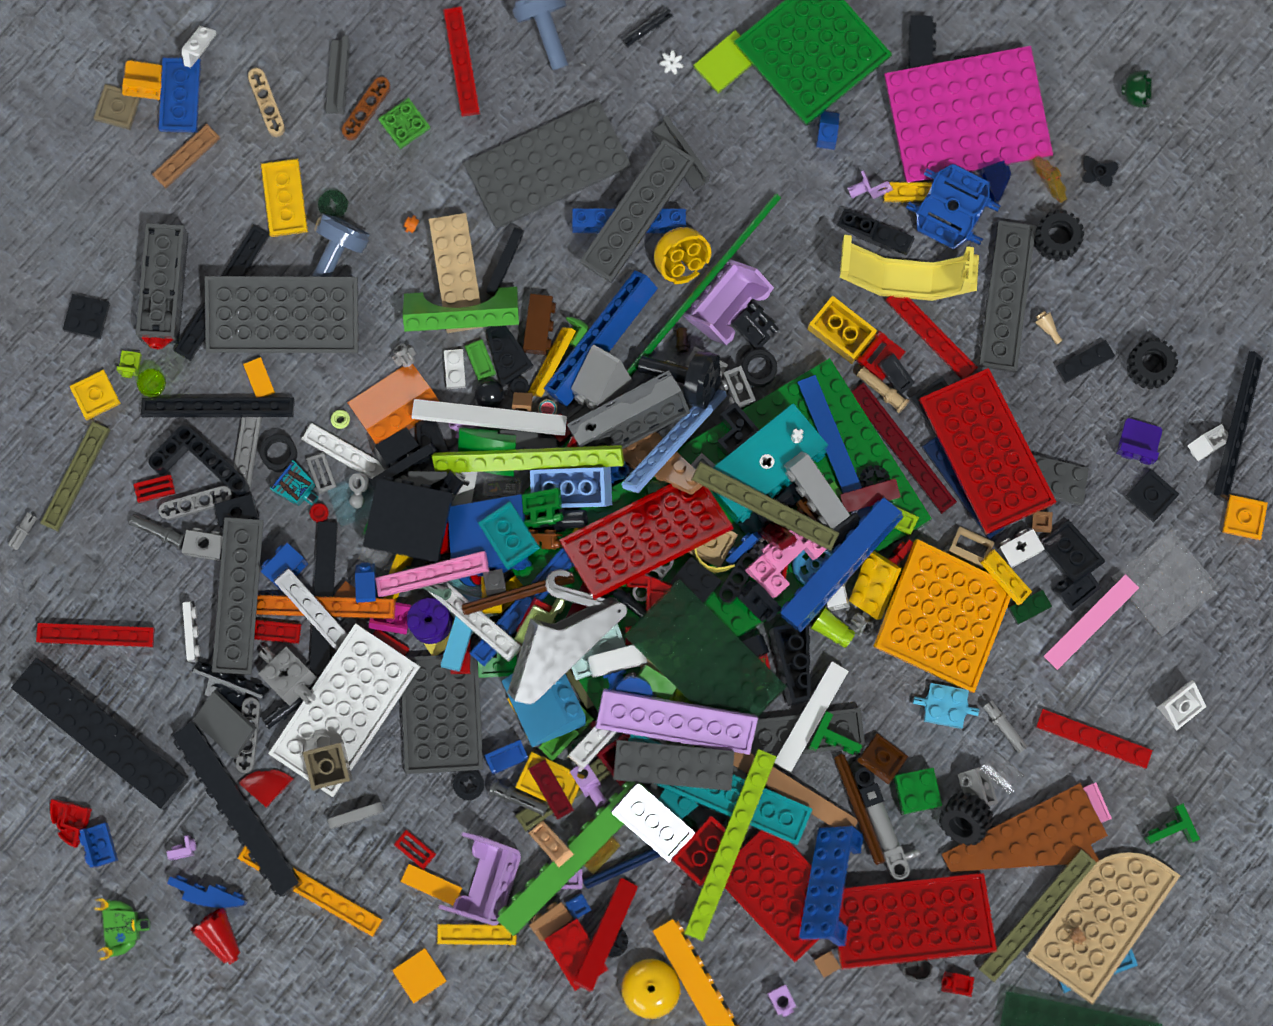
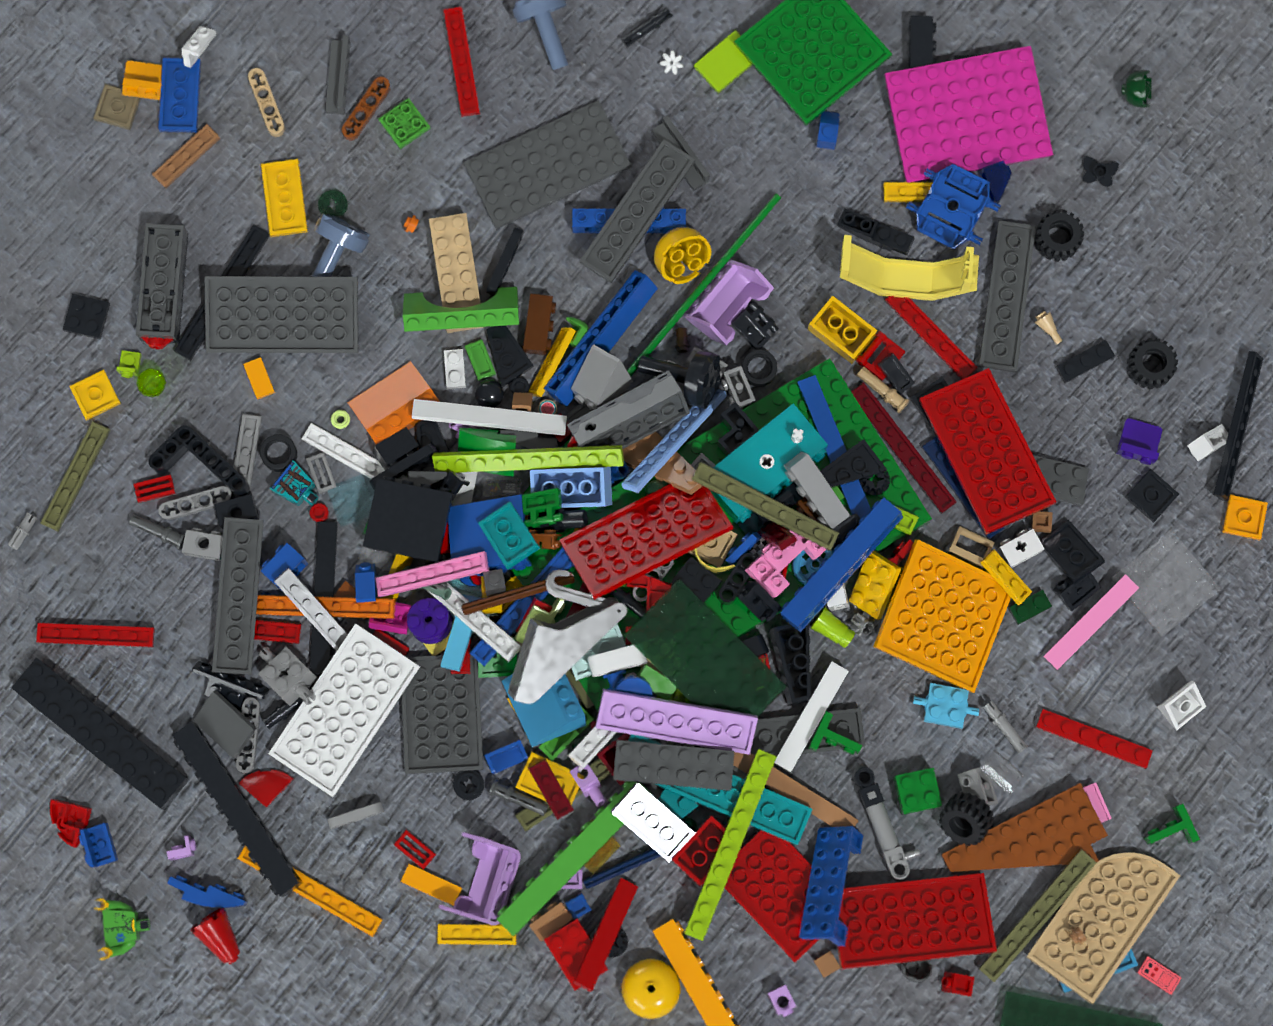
black tile [140,397,295,418] -> none
white plate [182,602,200,662] -> none
dark tan brick [303,742,353,790] -> none
light grey plate [349,473,369,509] -> none
light grey gear [392,344,417,367] -> none
light orange tile [392,948,447,1004] -> none
light nougat tile [529,821,574,867] -> none
reddish brown axle [834,754,886,865] -> none
dark red tile [839,478,901,512] -> none
lavender bracket [848,170,893,199] -> none
reddish brown tile [857,733,909,784] -> none
clear yellow plate [1032,156,1067,203] -> none
none -> black wing [820,439,887,488]
none -> coral tile [1137,956,1181,995]

